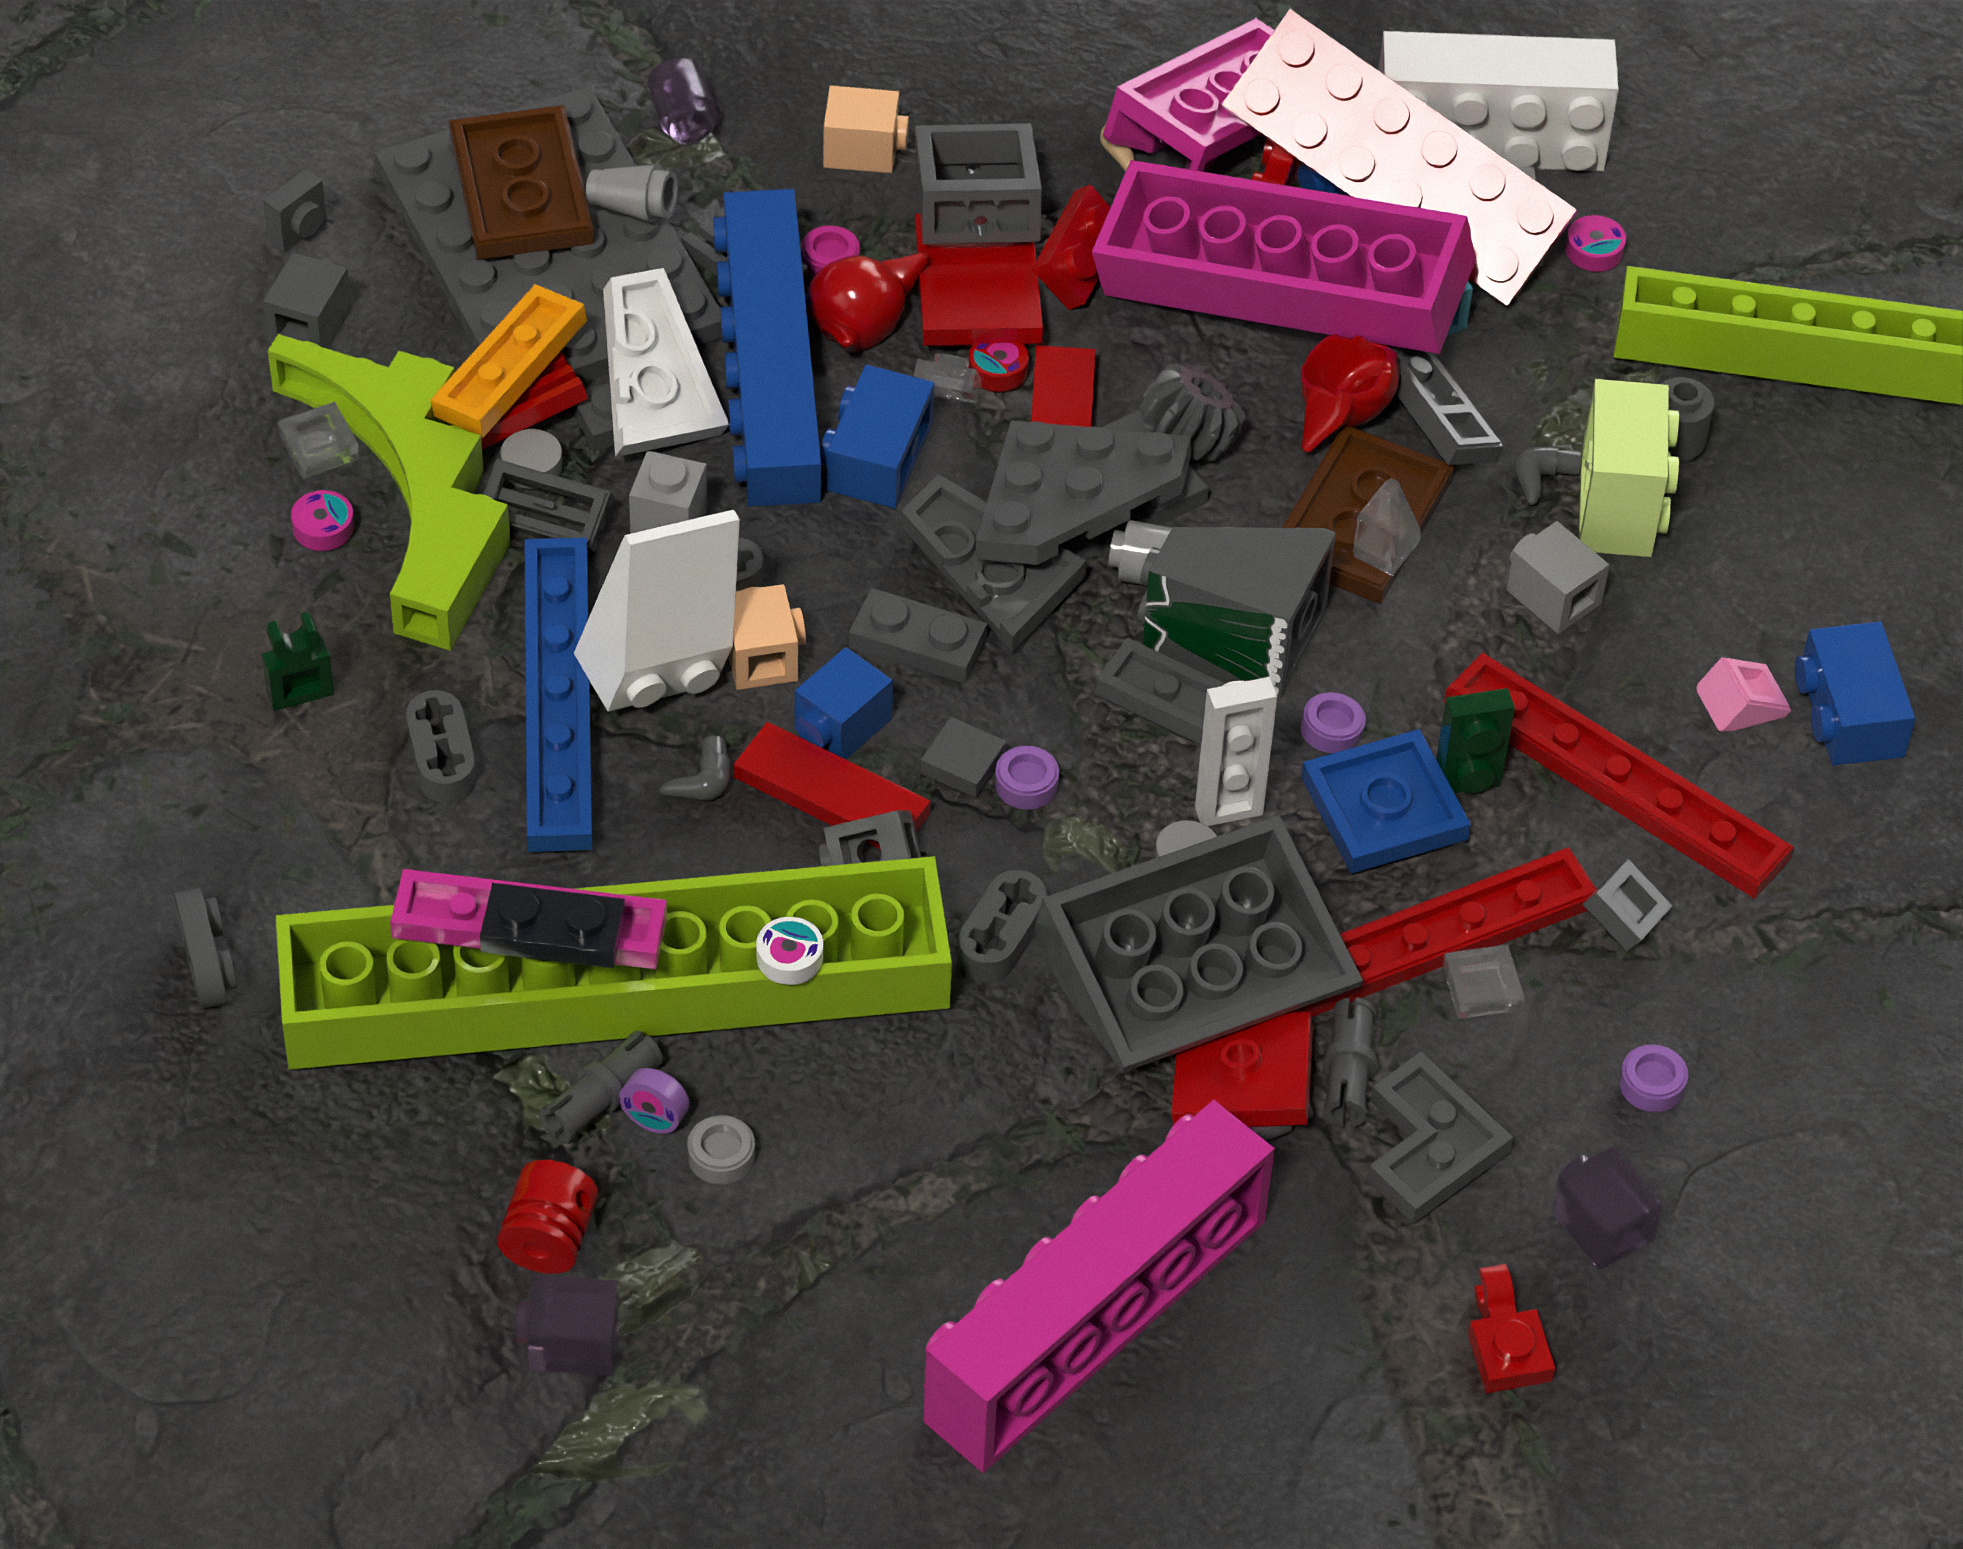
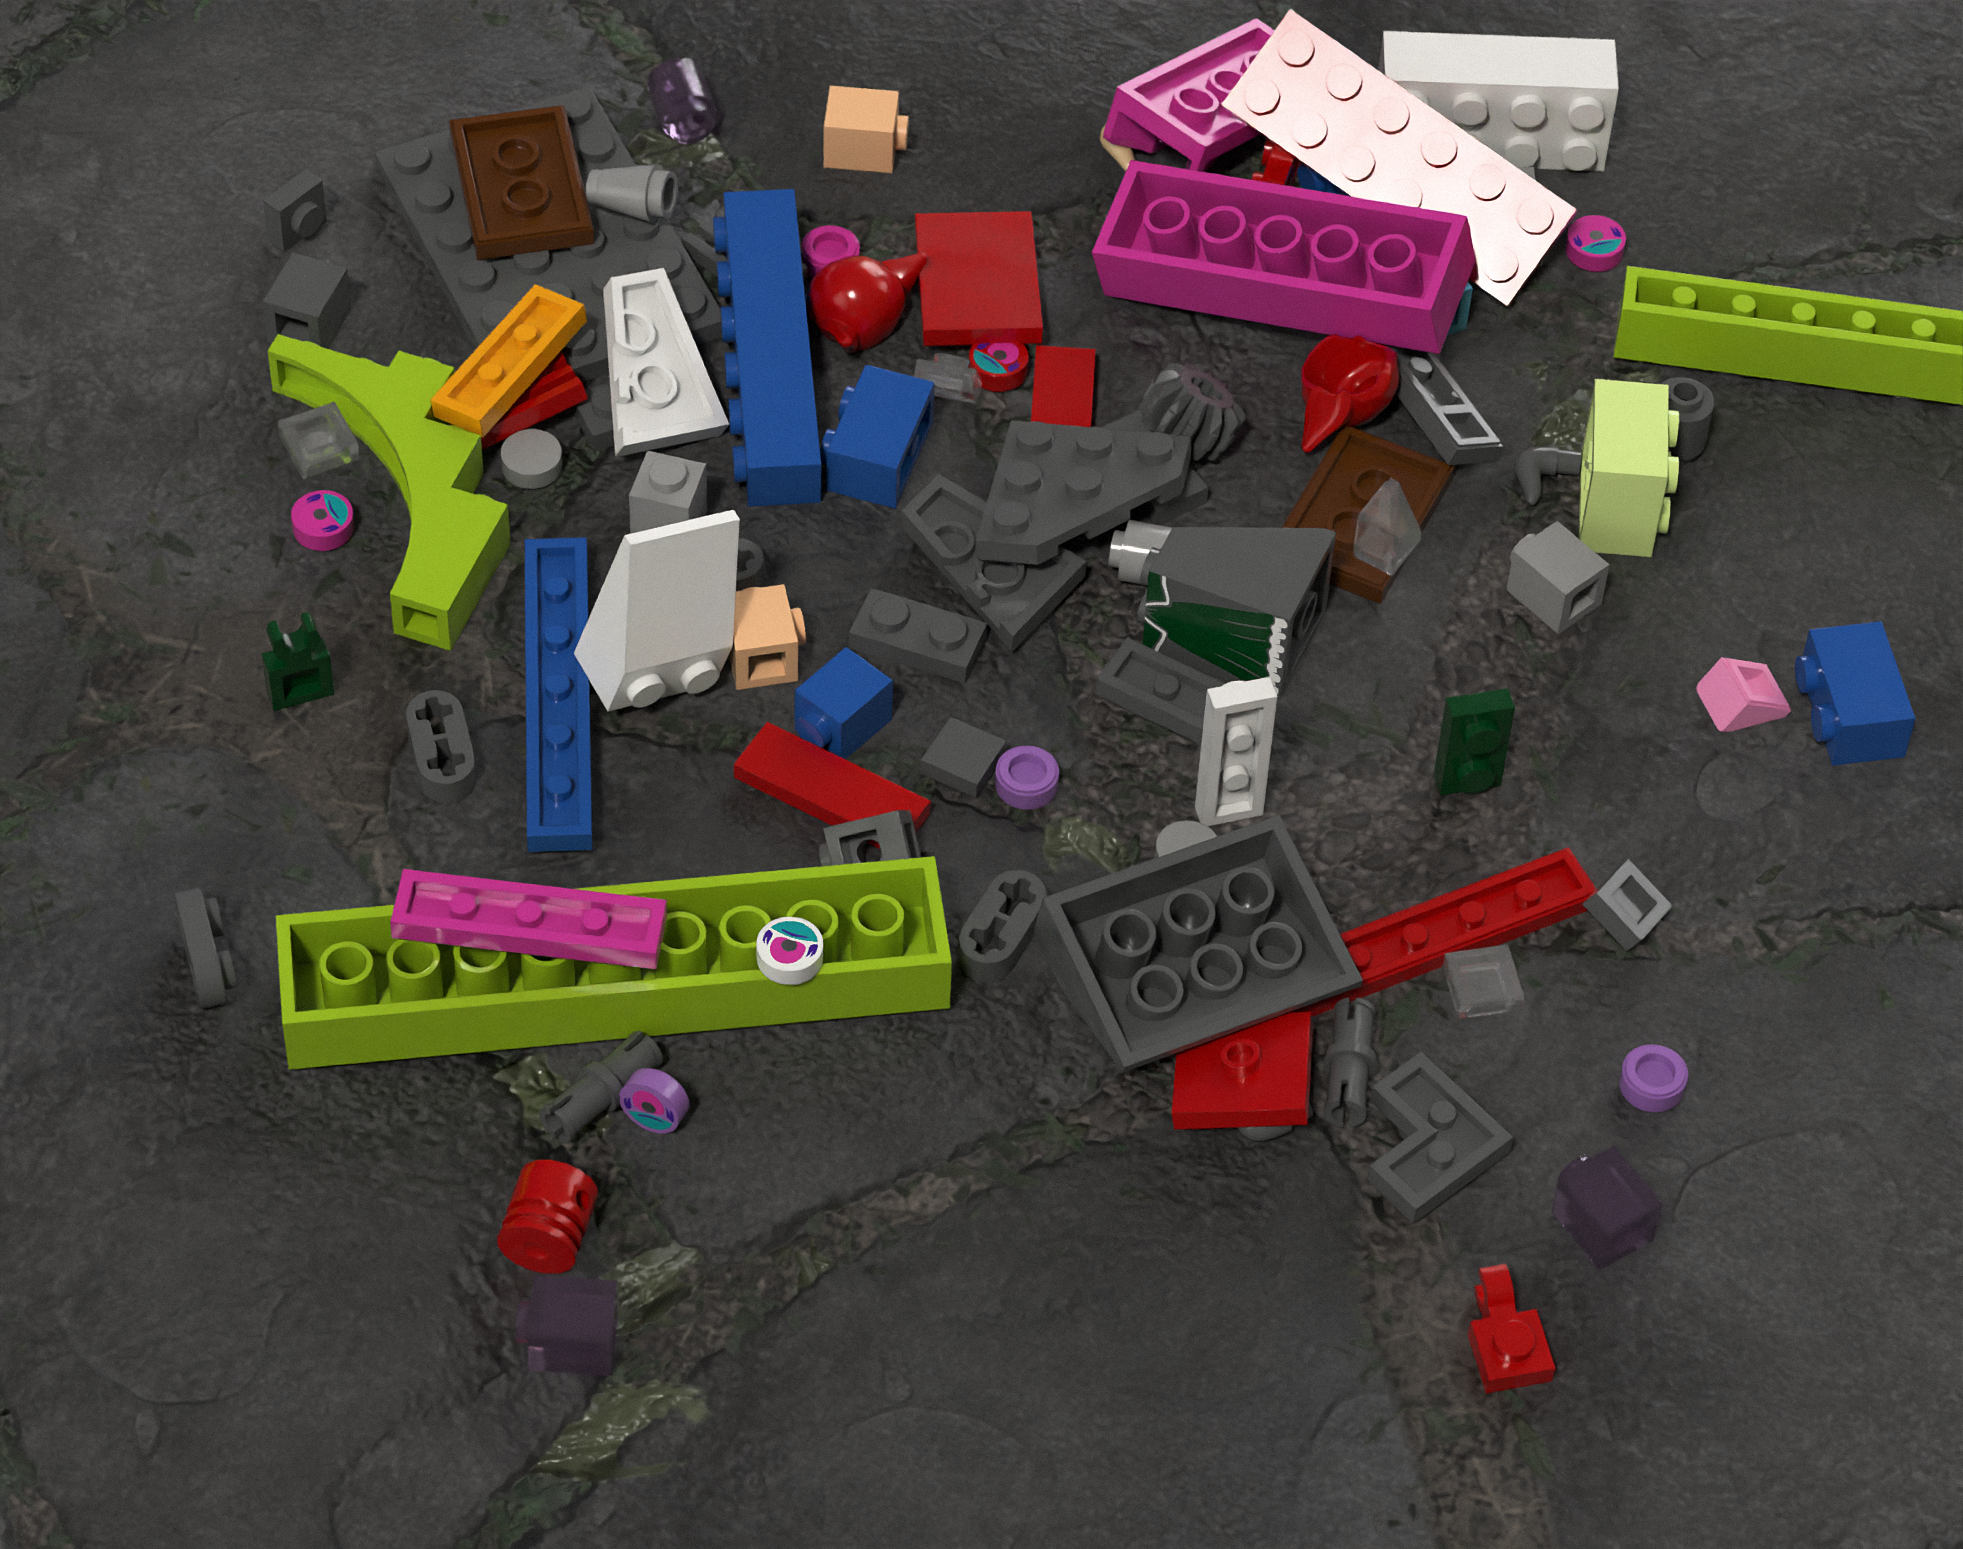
black plate [480,883,626,969] -> none
dark grey tile [484,459,615,554] -> none
dark grey animal [659,736,730,801] -> none
light grey tile [687,1115,755,1185] -> none
dark grey window [915,123,1041,244] -> none
dark pink brick [923,1100,1275,1473] -> none
red plate [1032,184,1111,310] -> none
medium lavender tile [1300,692,1366,753] -> none
blue plate [1301,729,1471,874] -> none
red tile [1444,652,1794,899] -> none

